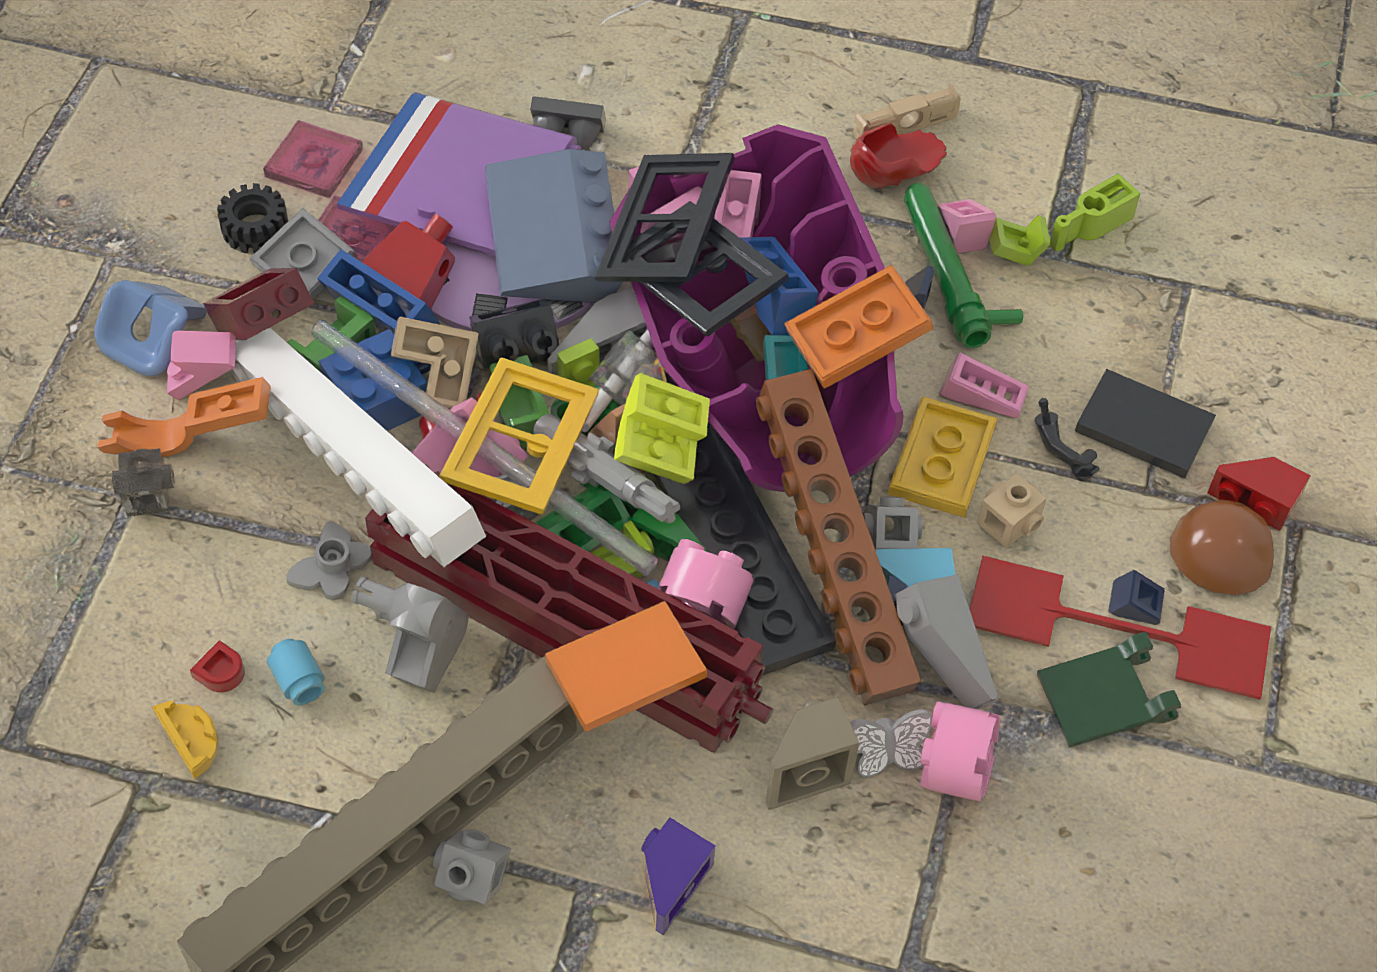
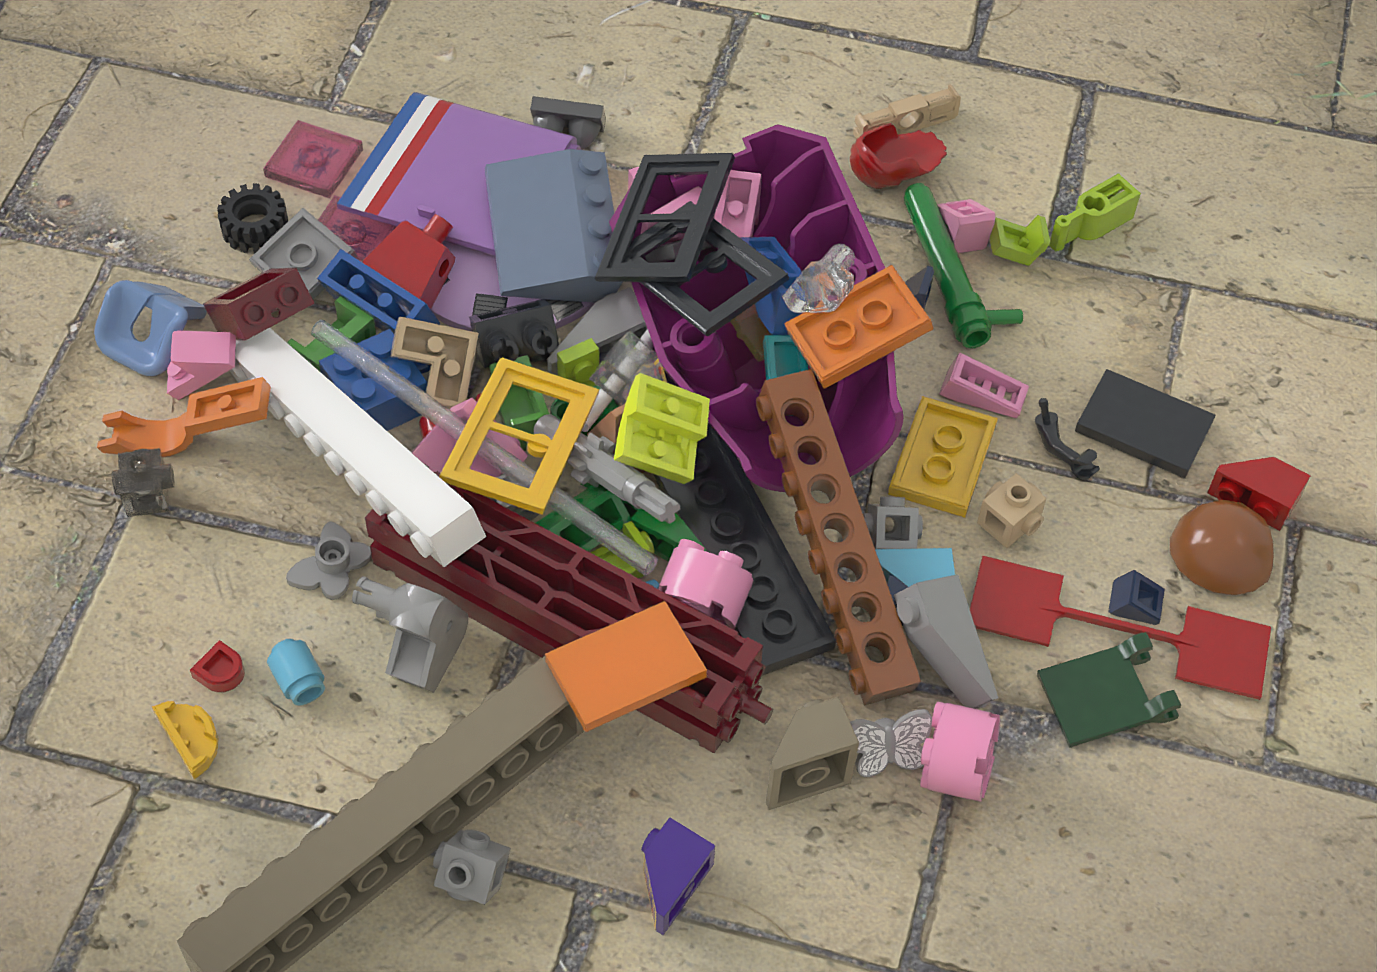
none -> clear piece [782,244,855,313]

